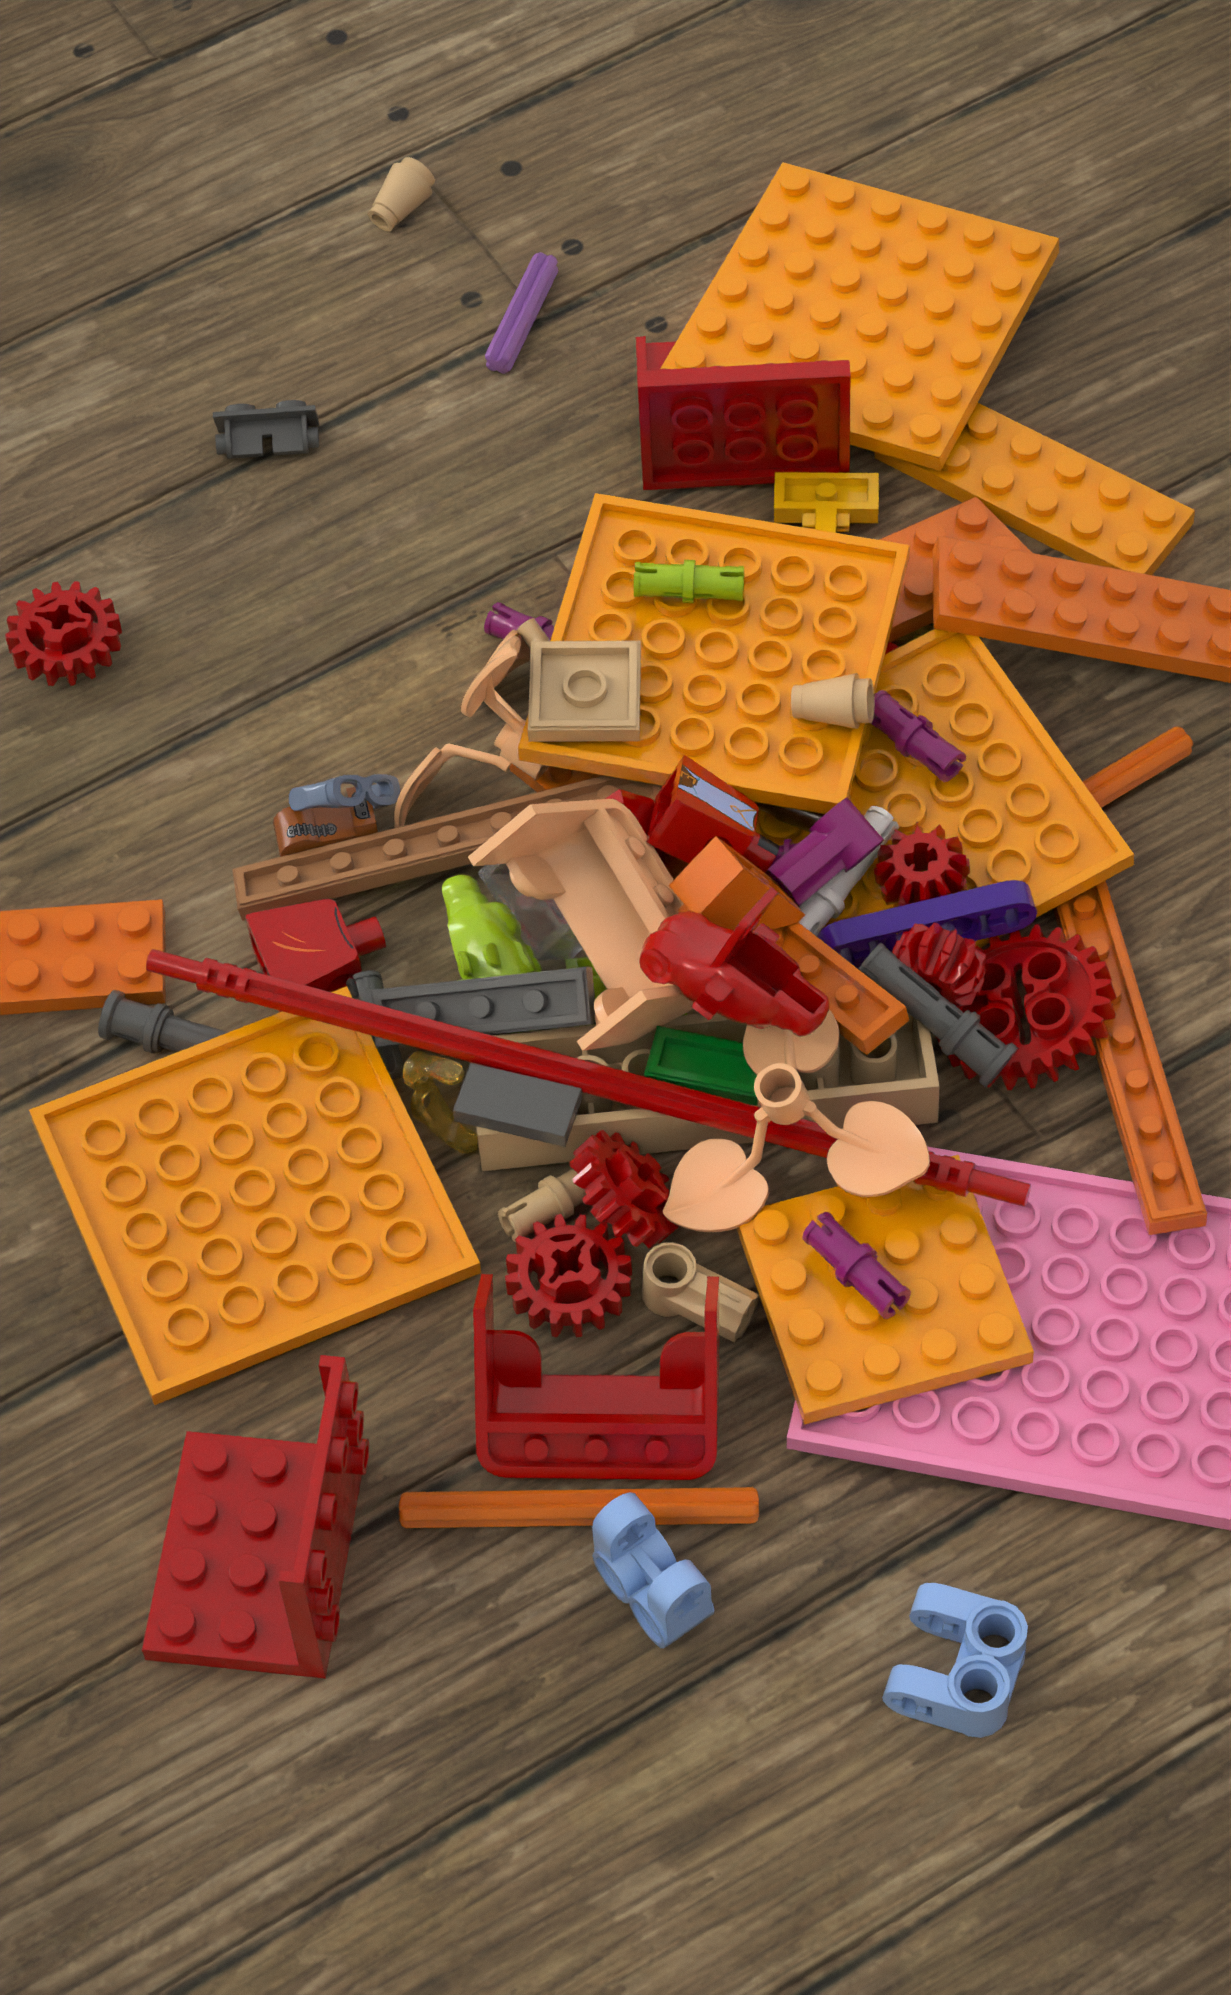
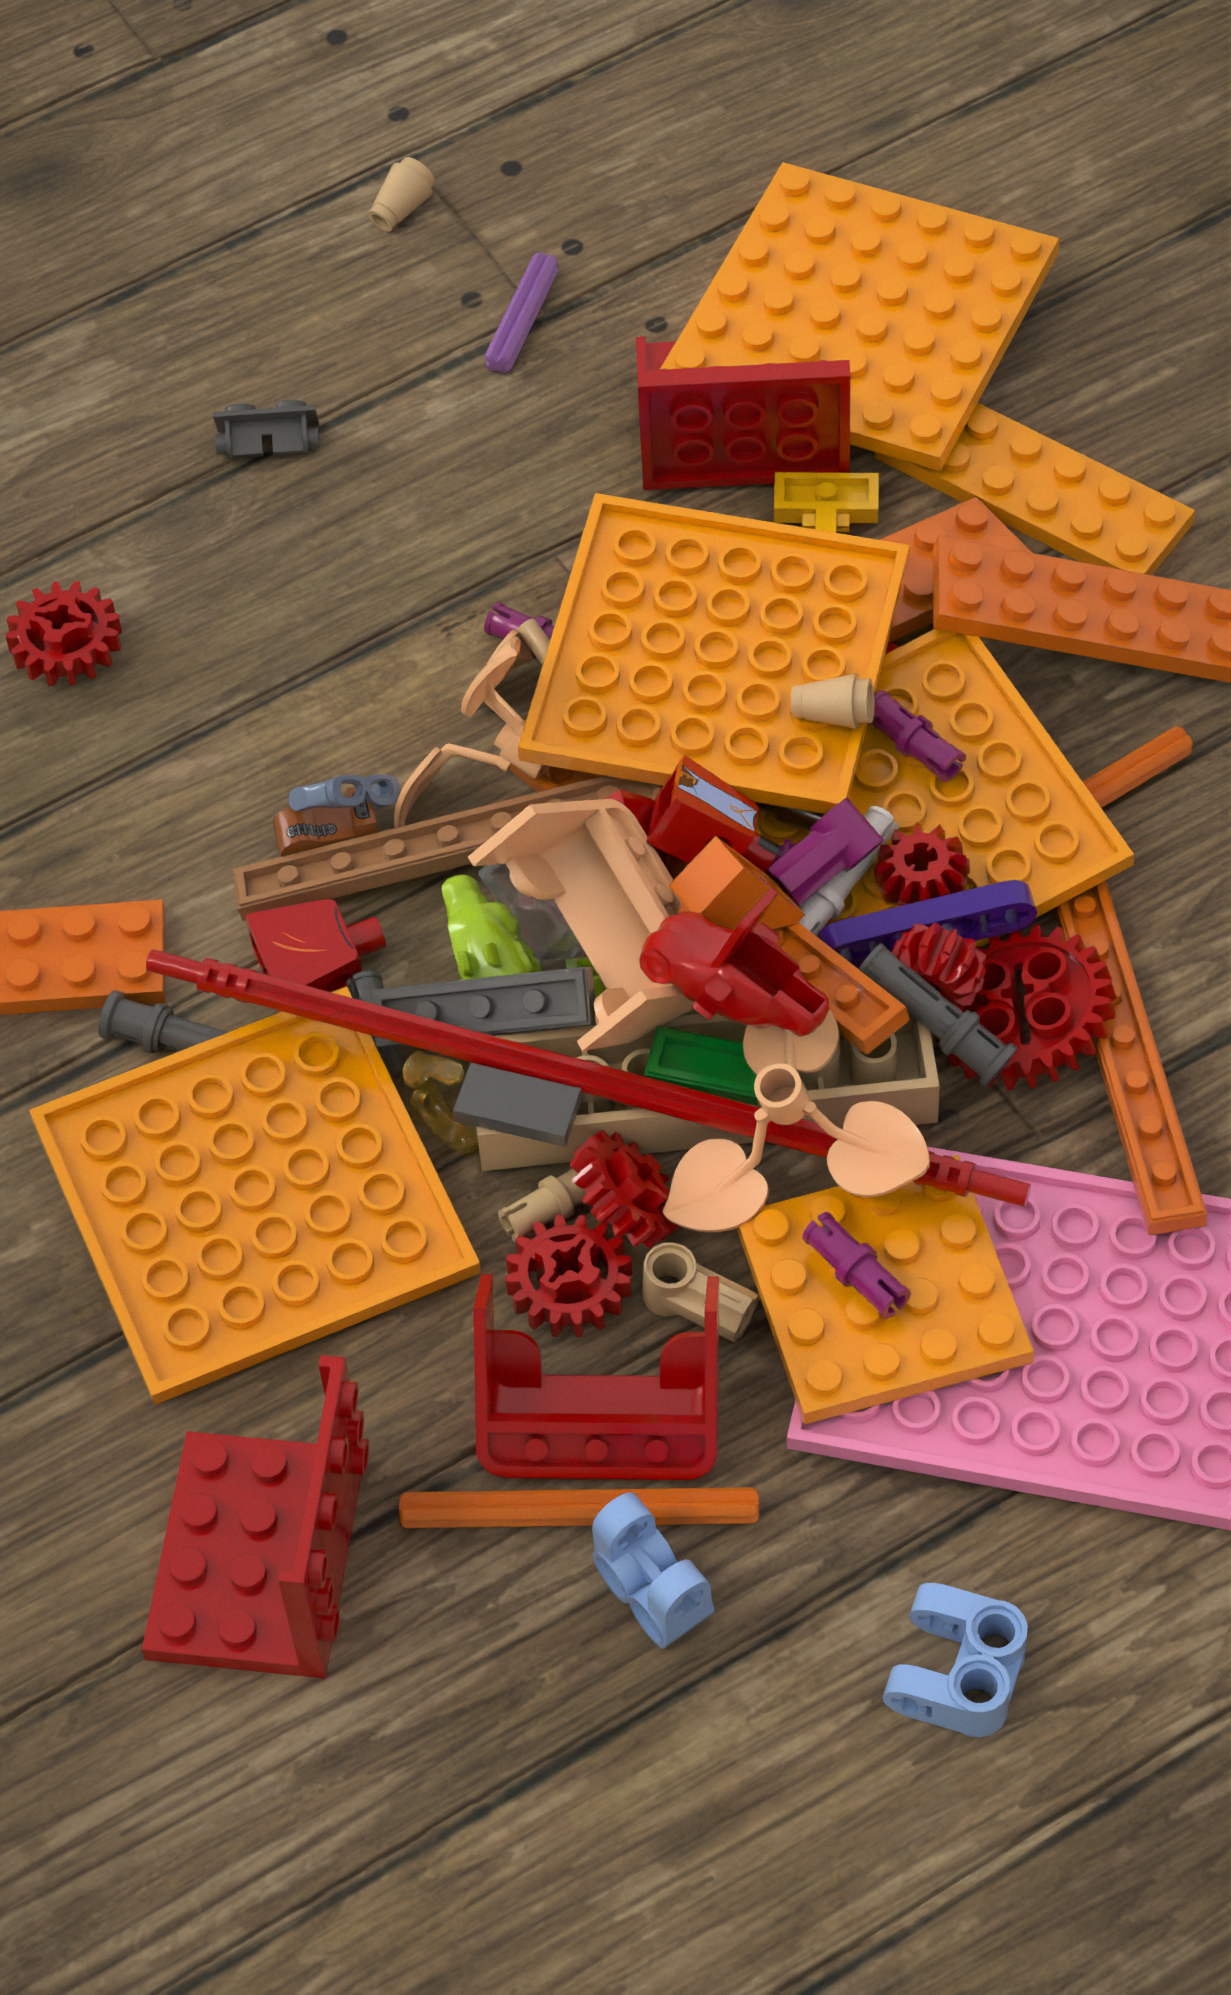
tan tile [528,641,641,742] -> none
lime pin [634,560,745,603] -> none

